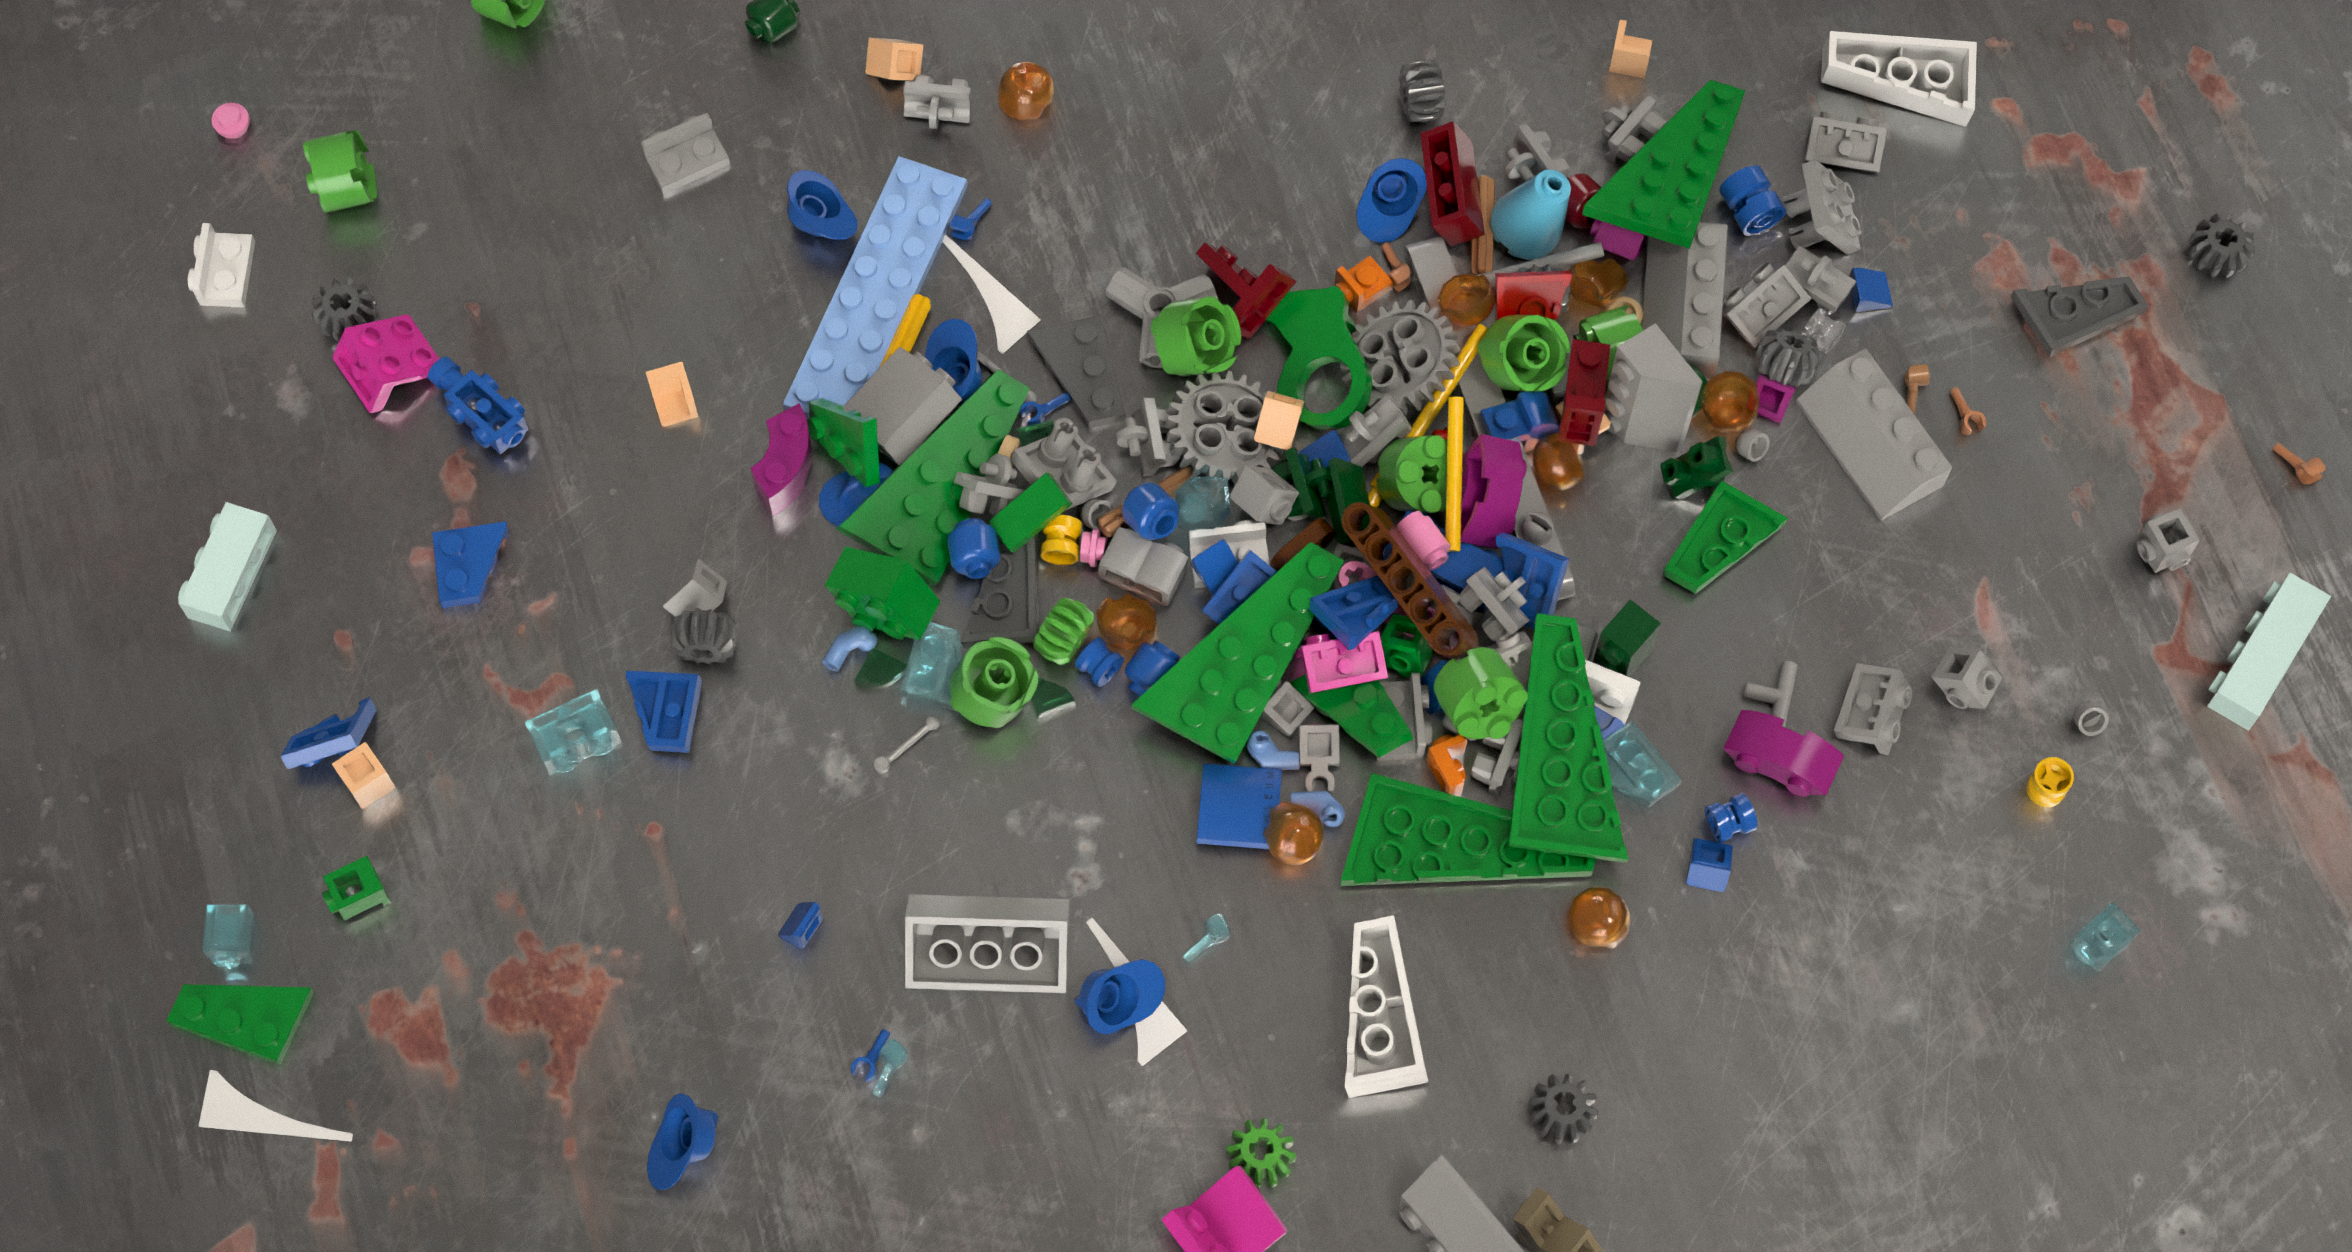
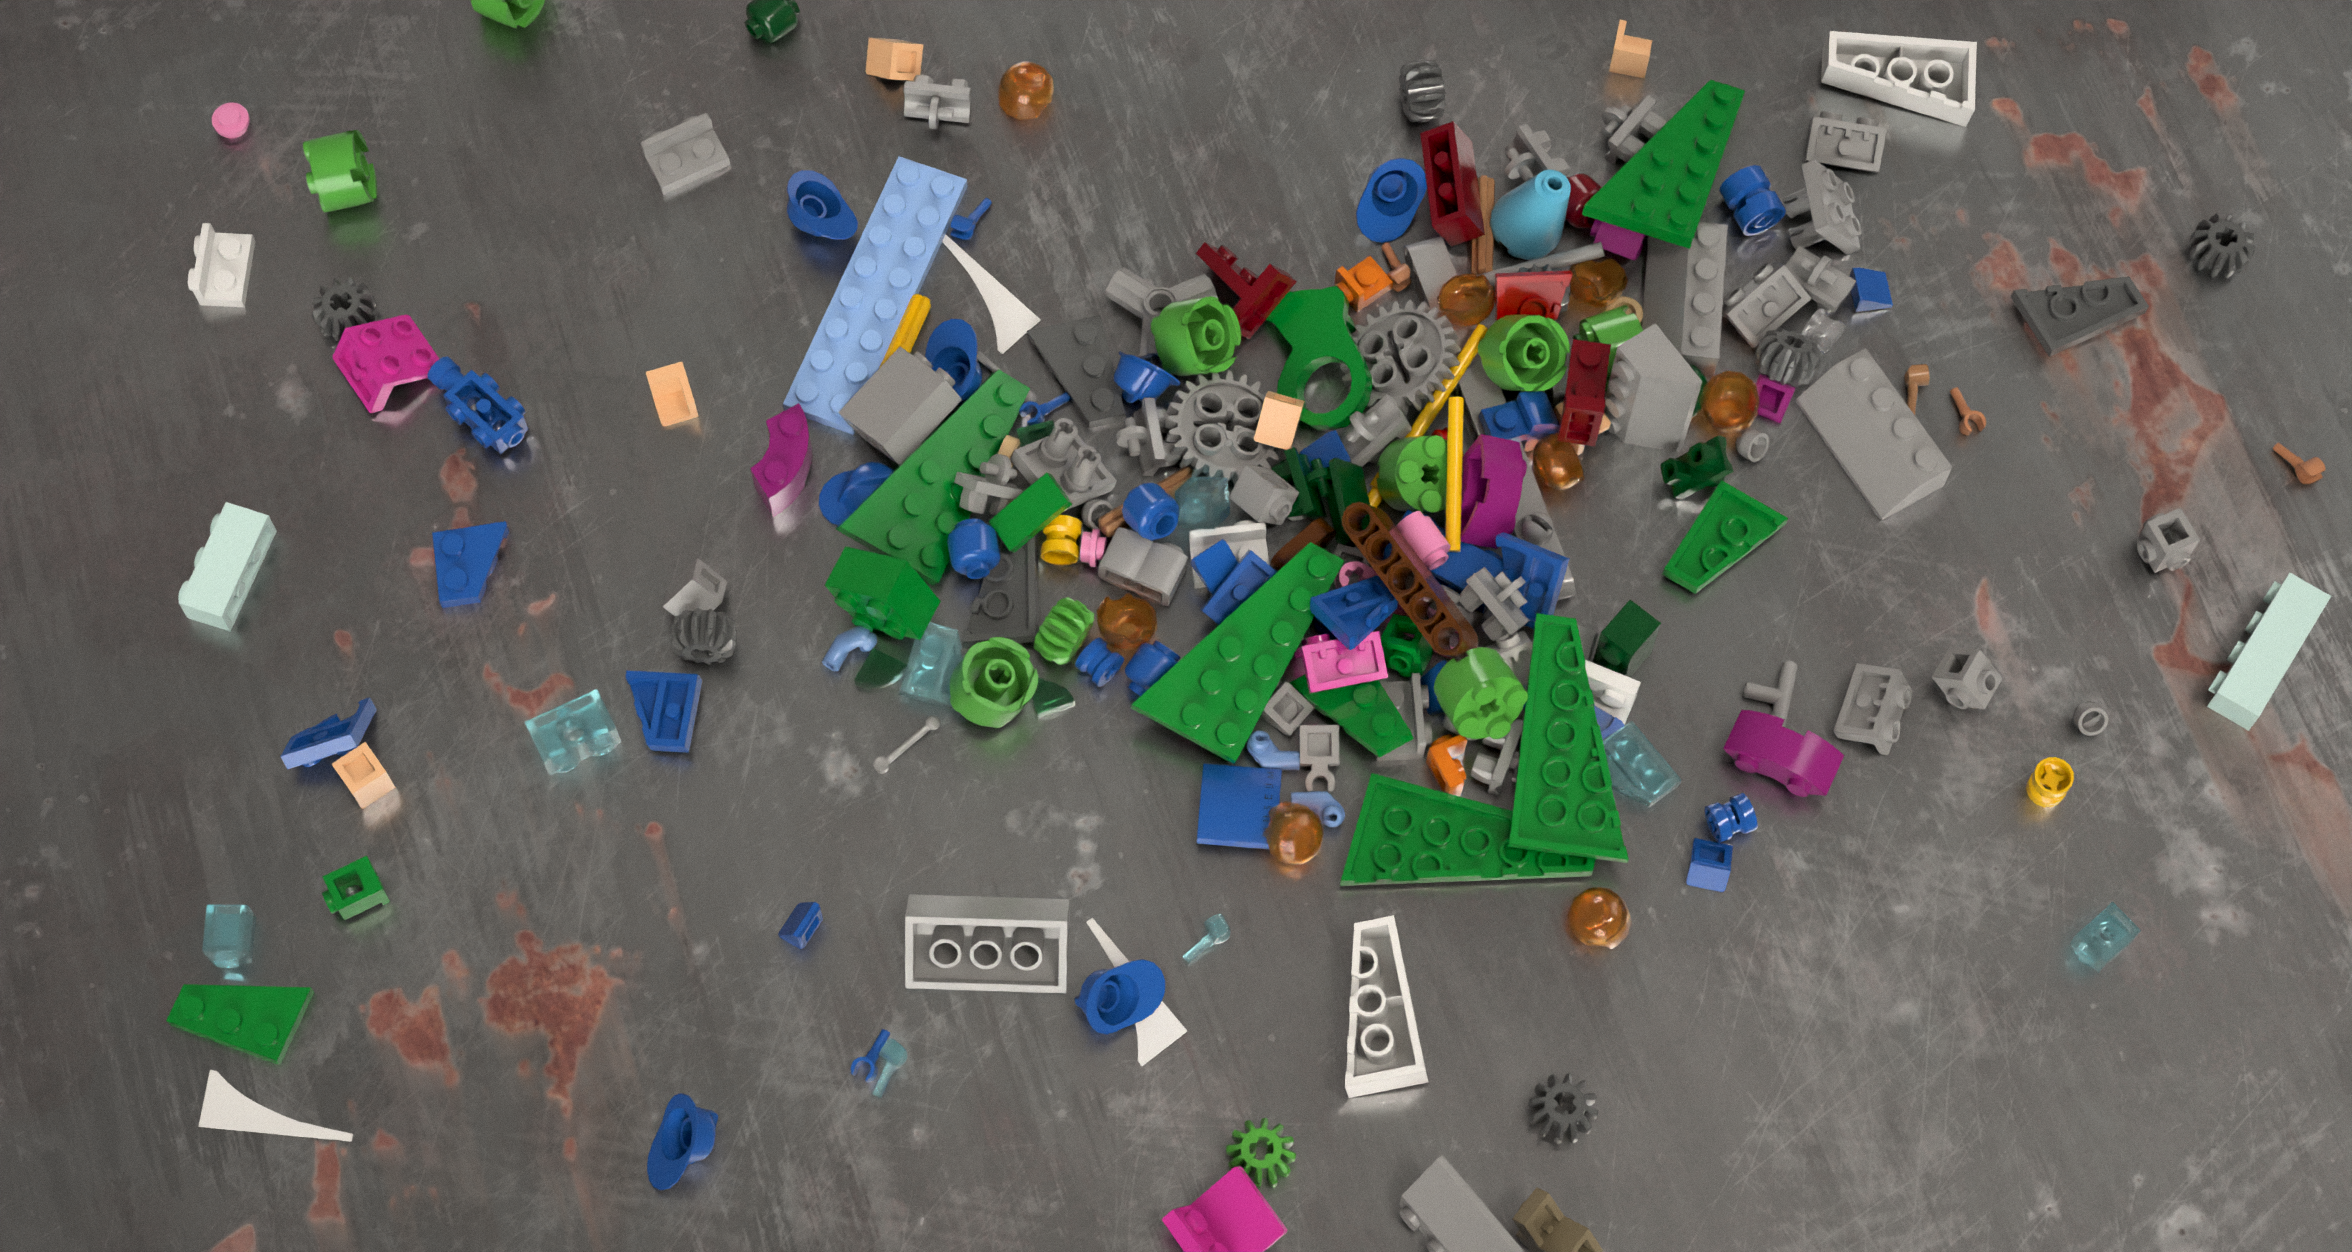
green wing [807,398,880,488] -> none
none -> blue piece [1113,351,1181,403]

